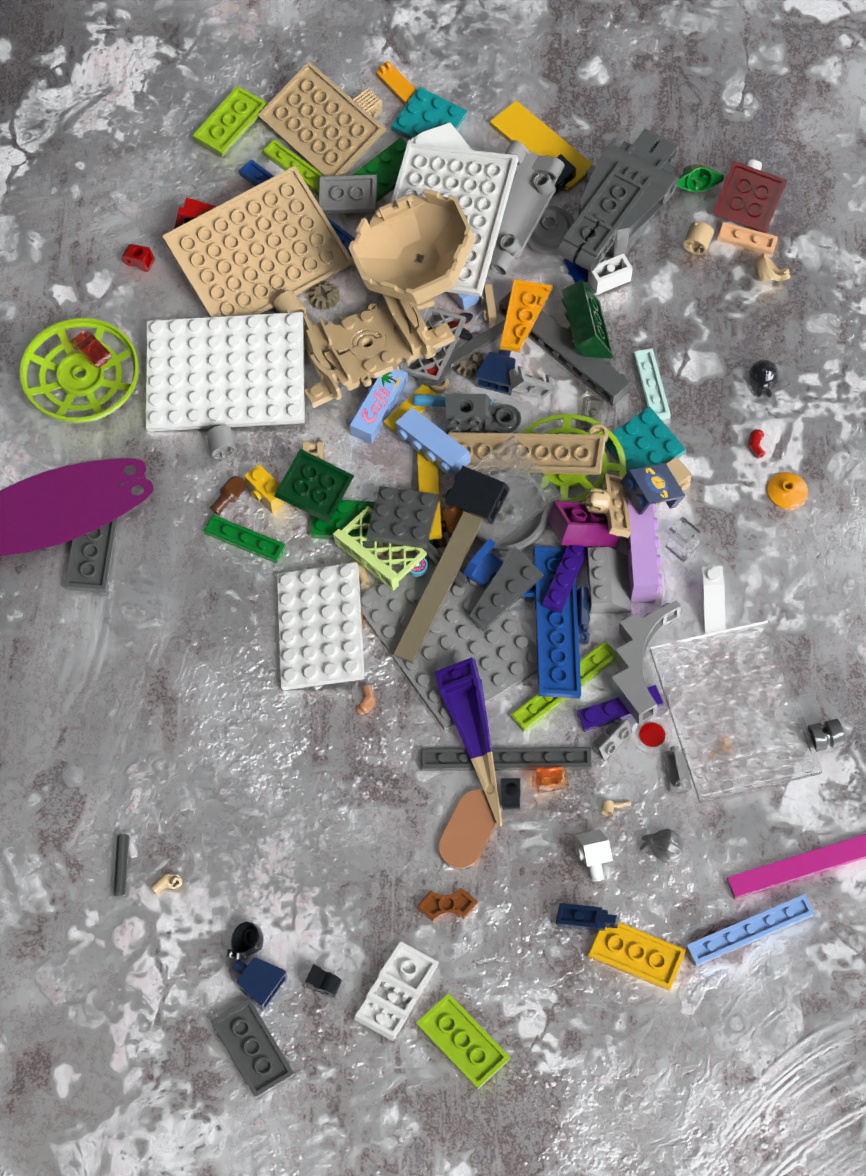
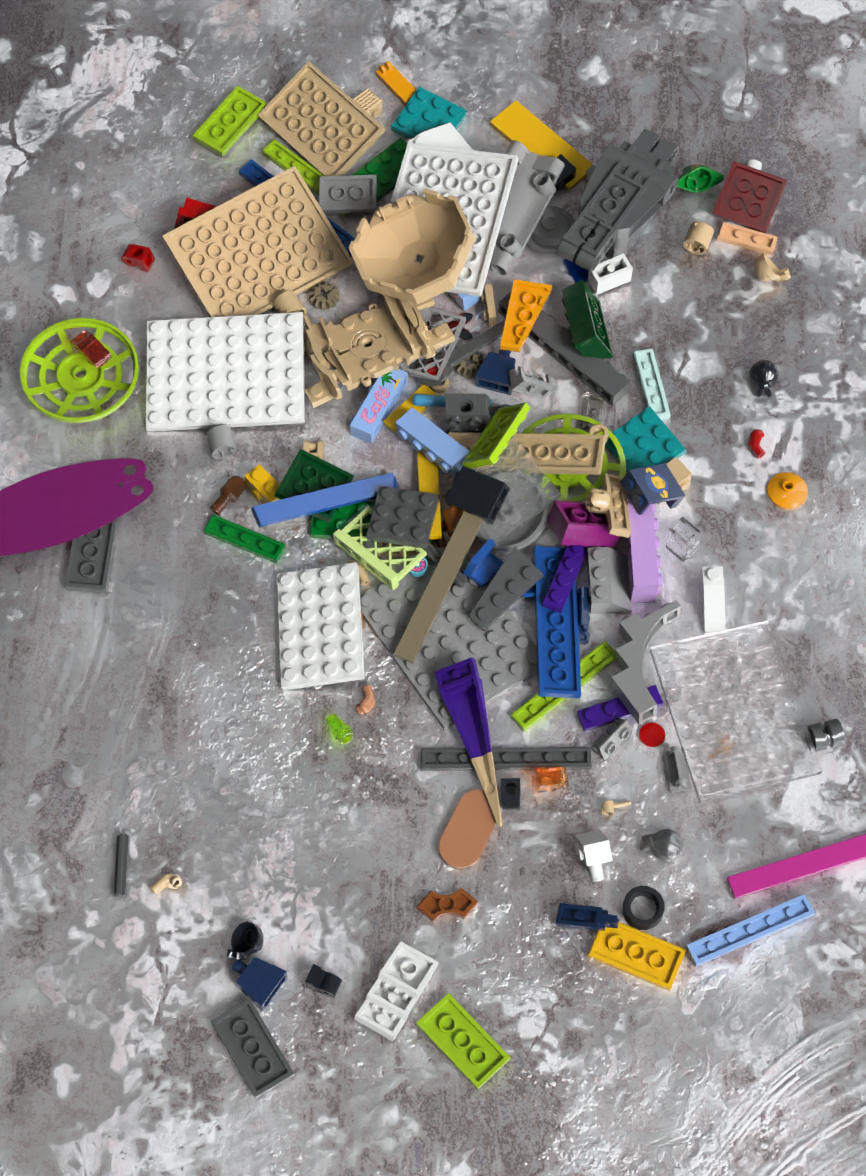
none -> tile [251,472,400,527]
none -> clear neon green cone [326,713,354,745]
none -> lime plate [462,402,530,469]
none -> black tyre [622,886,665,930]

